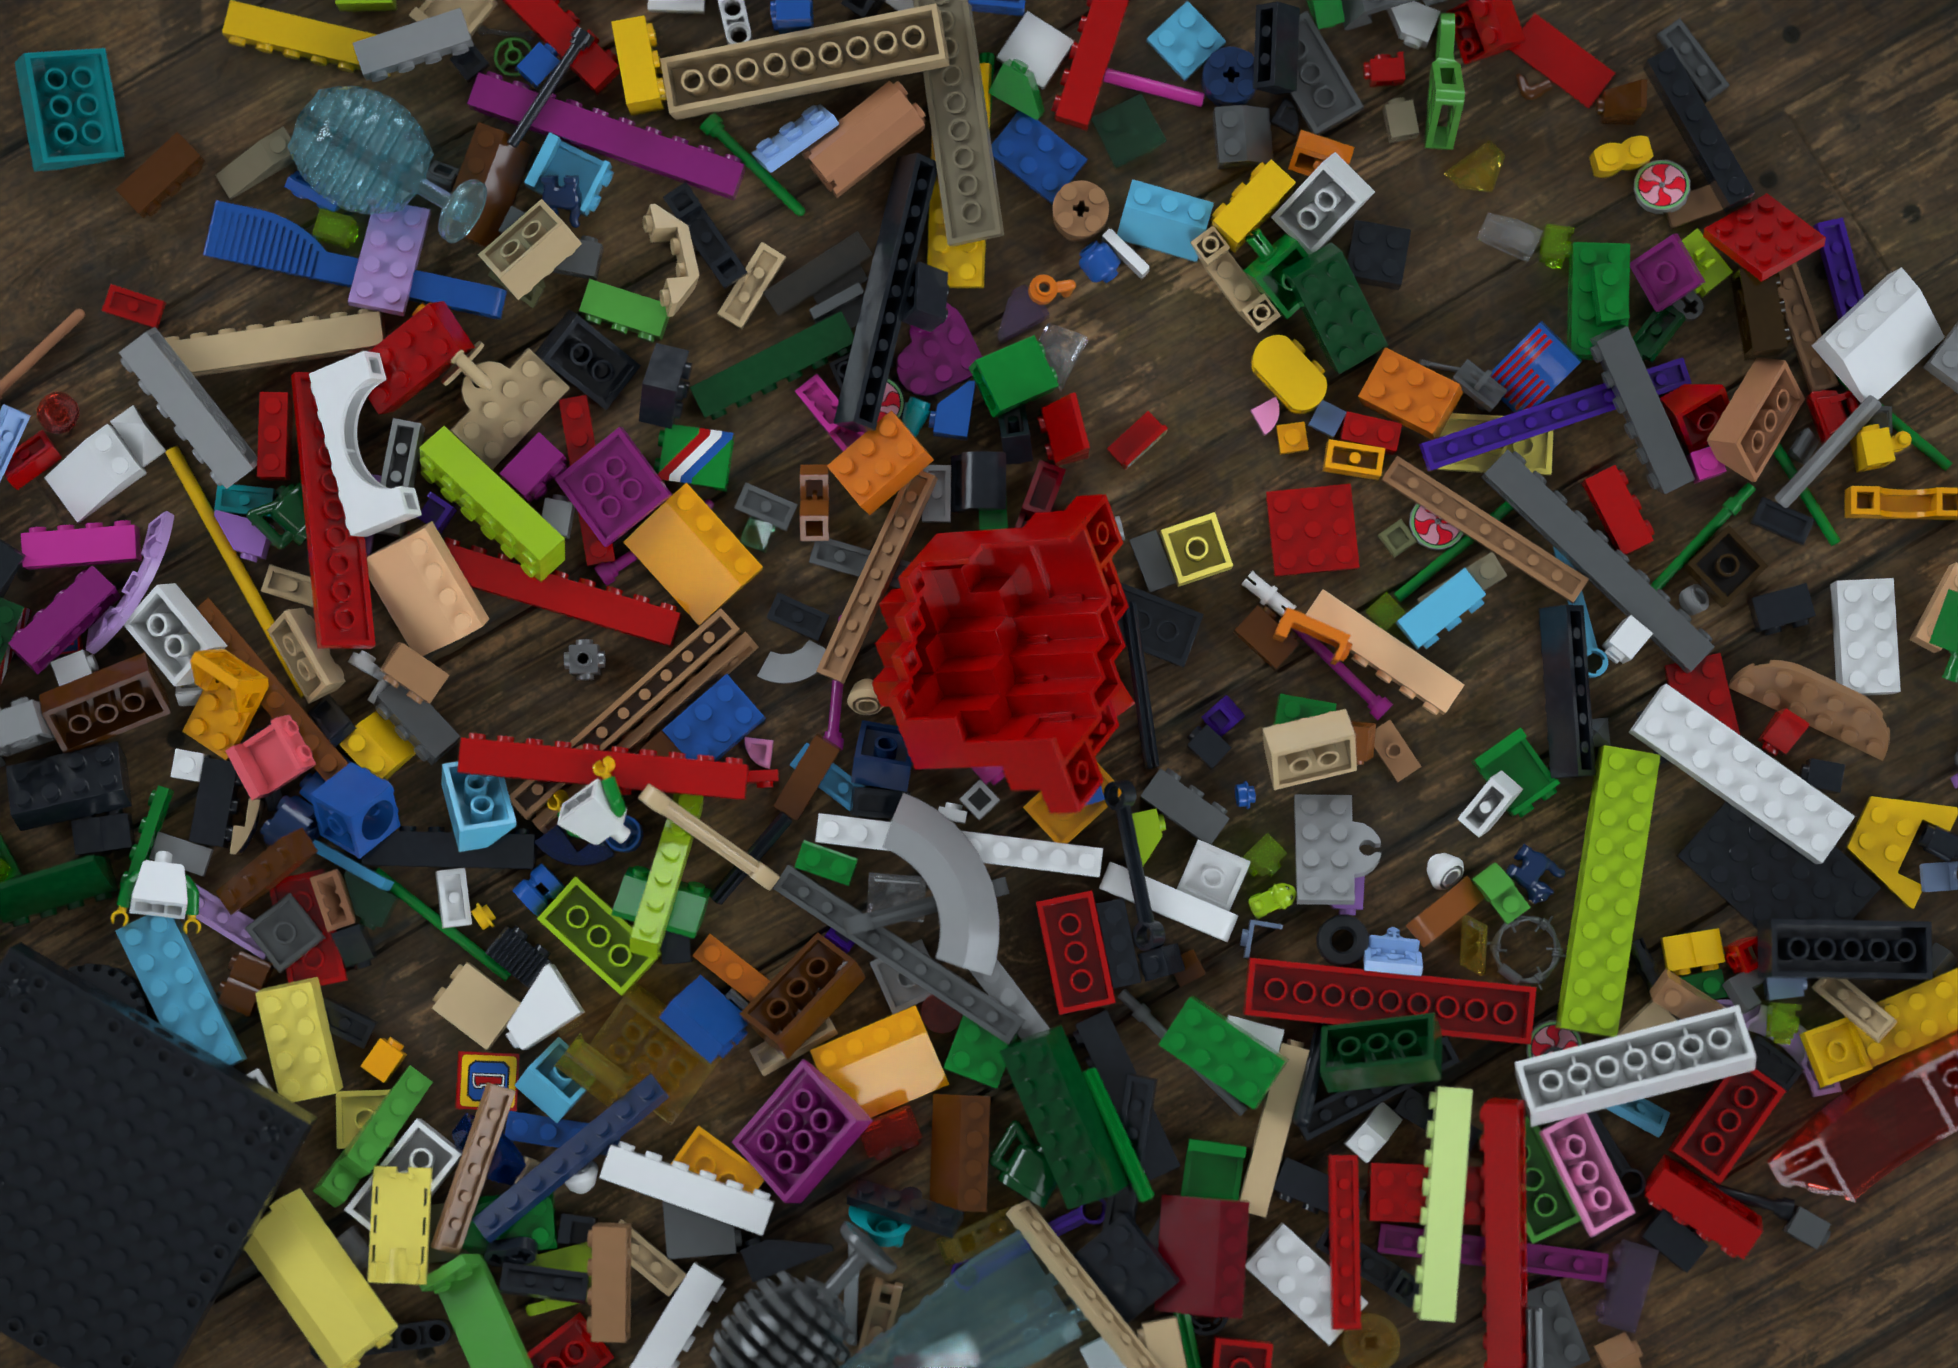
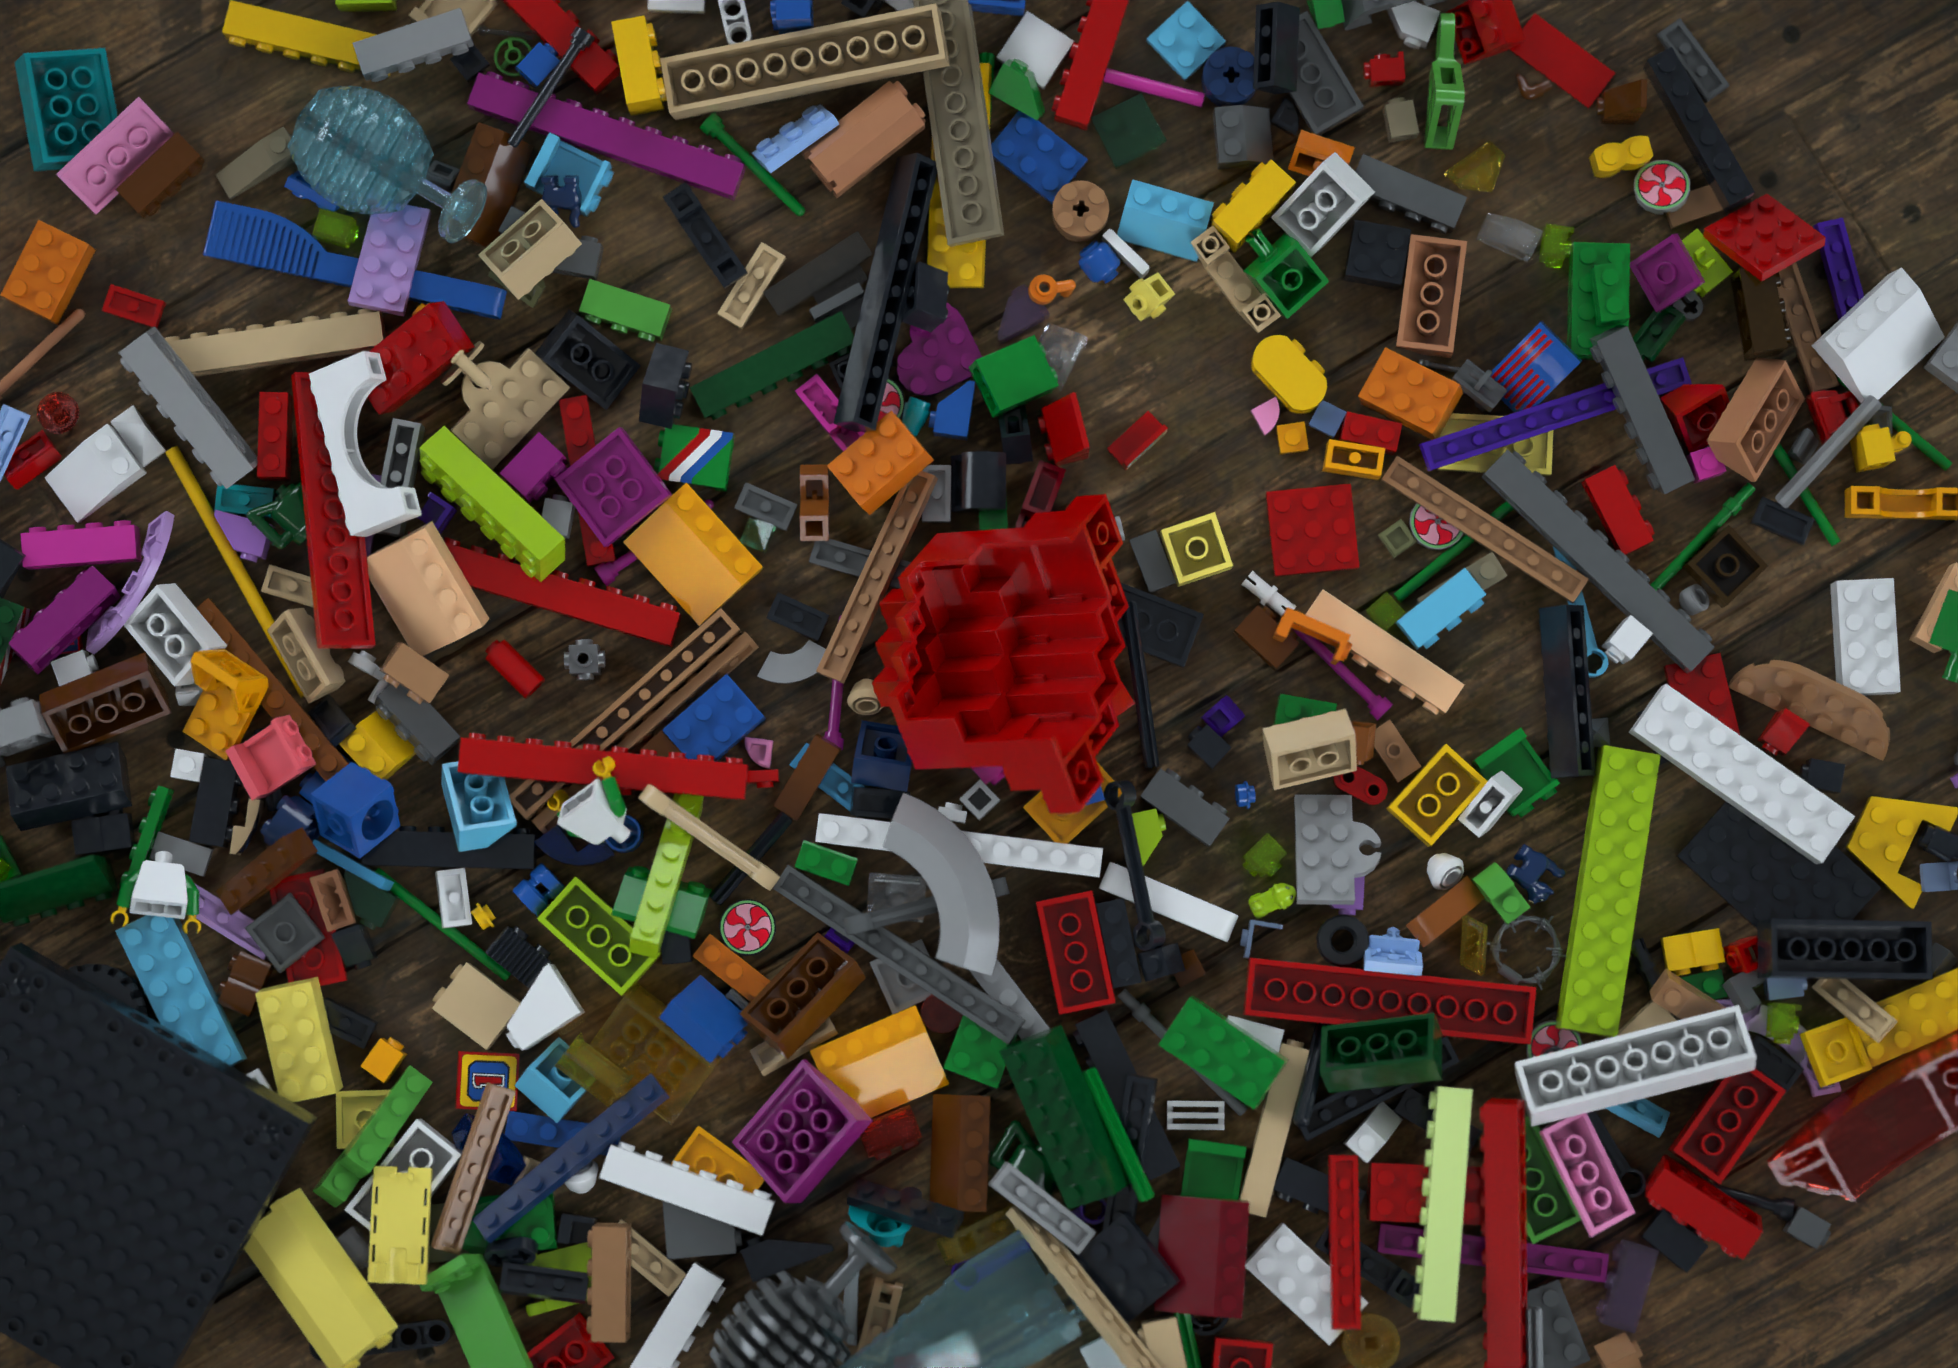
tan slope [643,204,700,317] -> none
white tile [1177,840,1251,911] -> none
dark green brick [1282,242,1388,374] -> none
black brick [1747,583,1816,636] -> none
none -> orange brick [0,220,96,325]
none -> bright pink plate [56,97,174,214]
none -> red brick [485,639,545,699]
none -> tile [719,899,776,956]
none -> light grey plate [989,1161,1096,1255]
none -> light yellow brick [1123,273,1175,322]
none -> white tile [1167,1101,1225,1130]
none -> red plate [1333,766,1388,805]
none -> dark grey brick [1355,154,1467,234]
none -> yellow brick [1386,744,1488,847]
none -> nougat slope [1396,234,1467,358]

